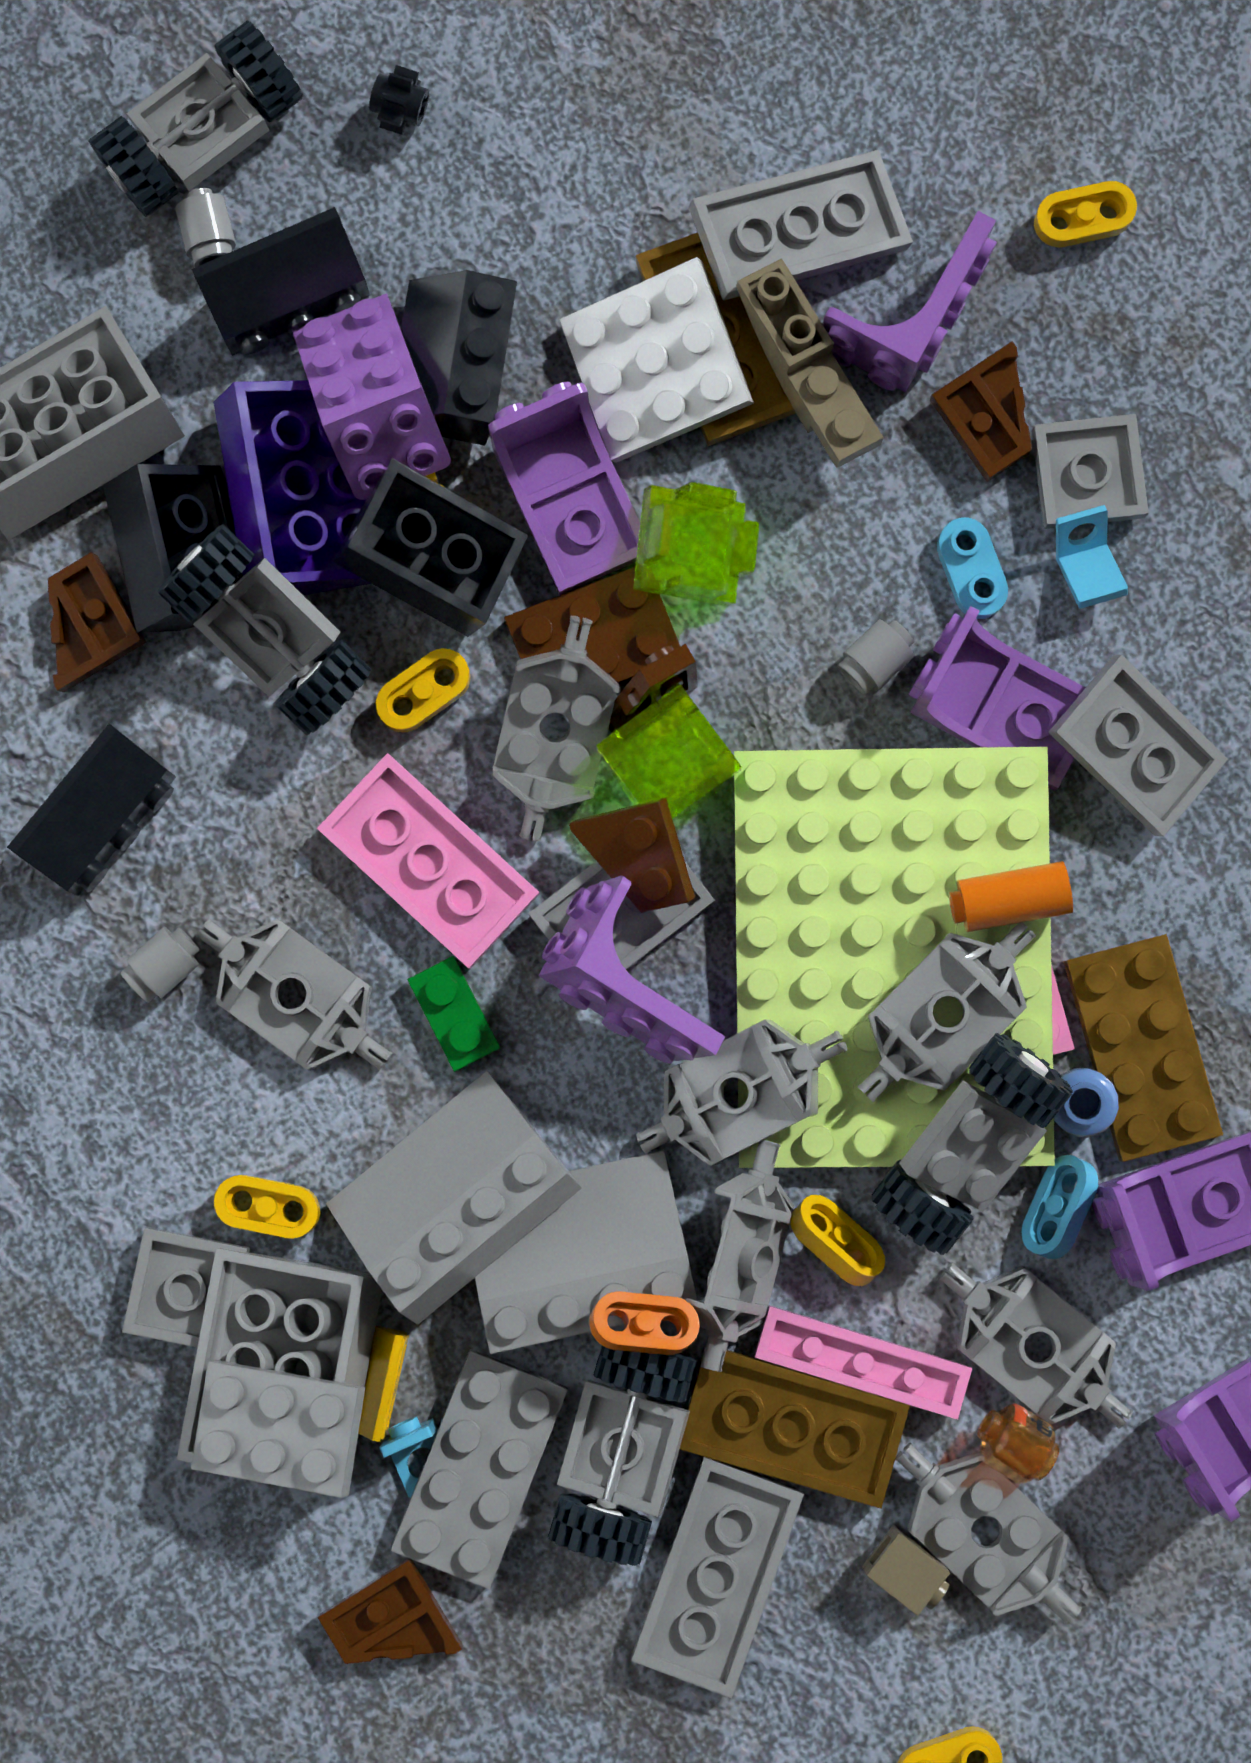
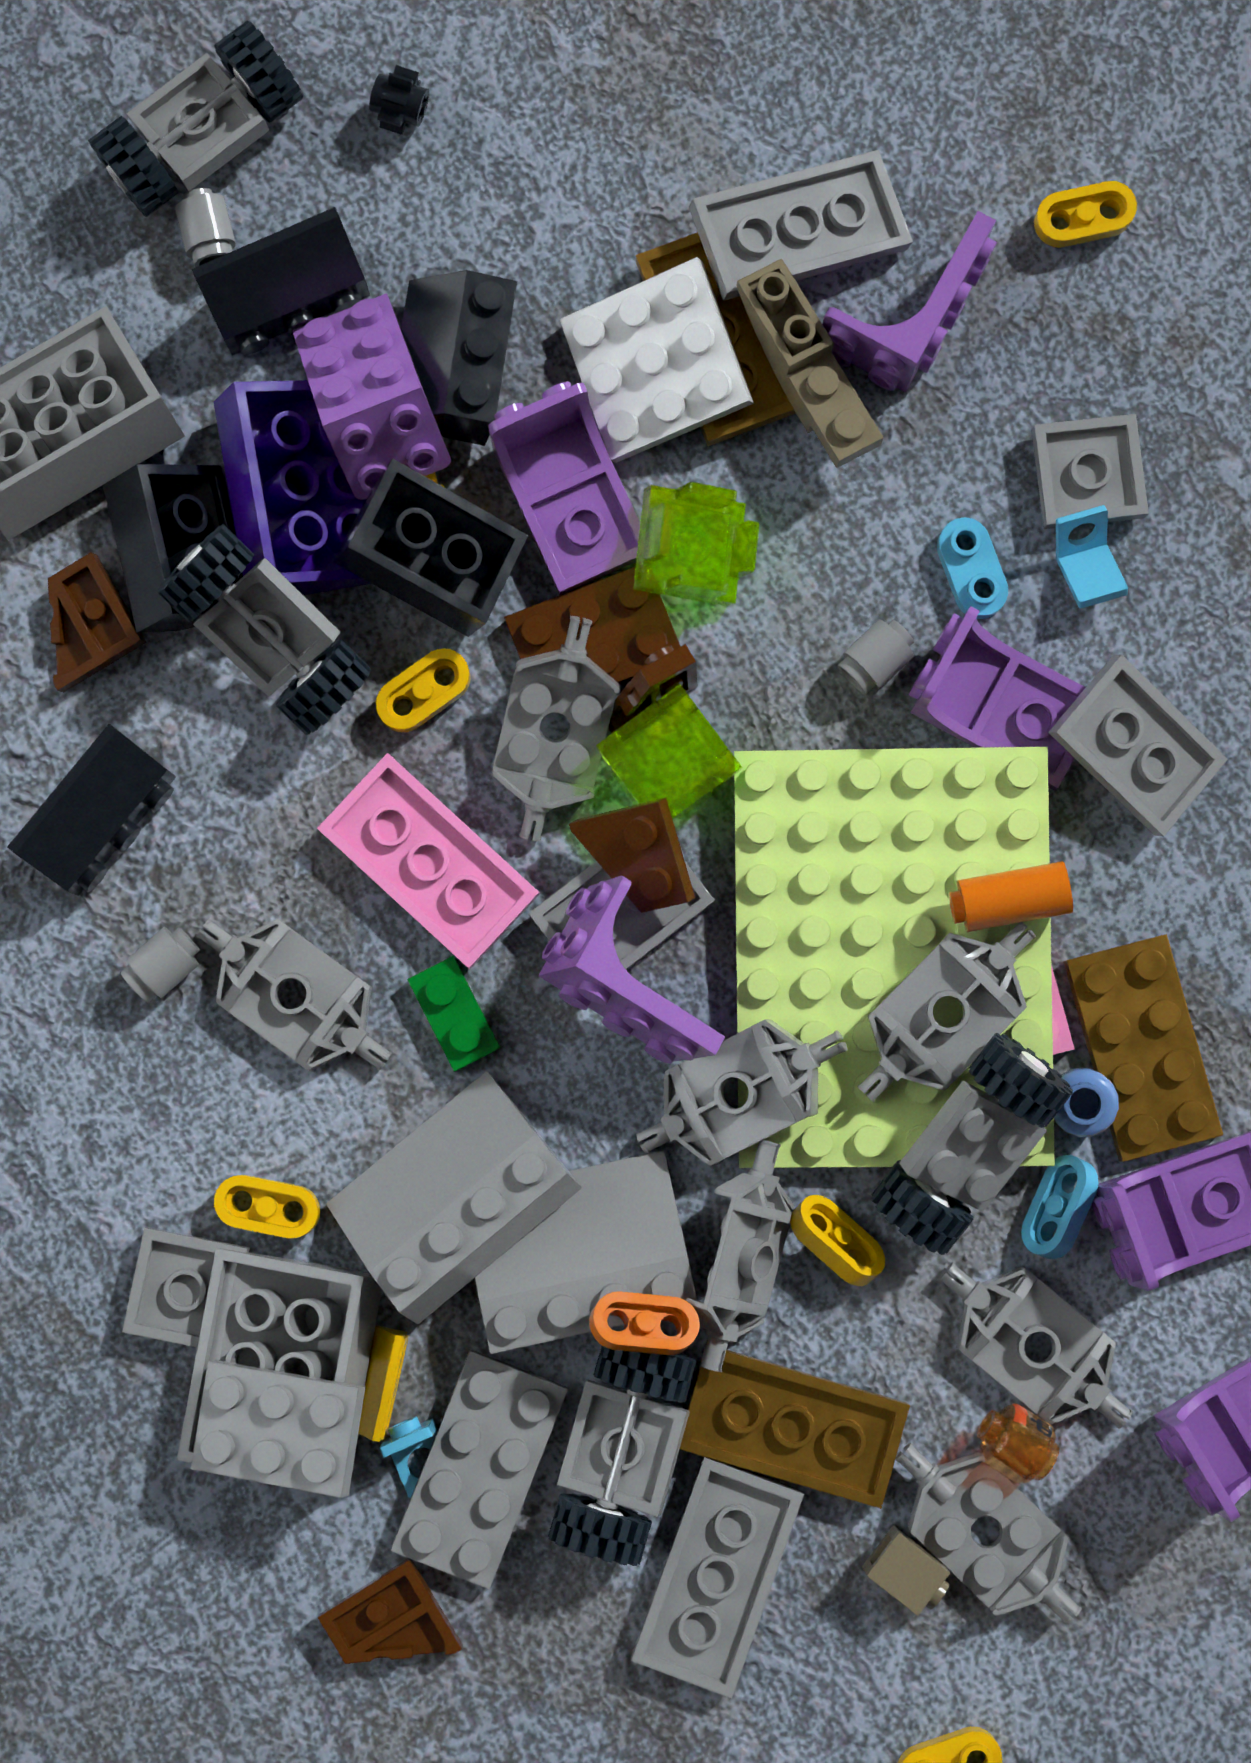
bright pink plate [754,1305,972,1420] -> none
reddish brown wing [930,341,1032,482] -> none

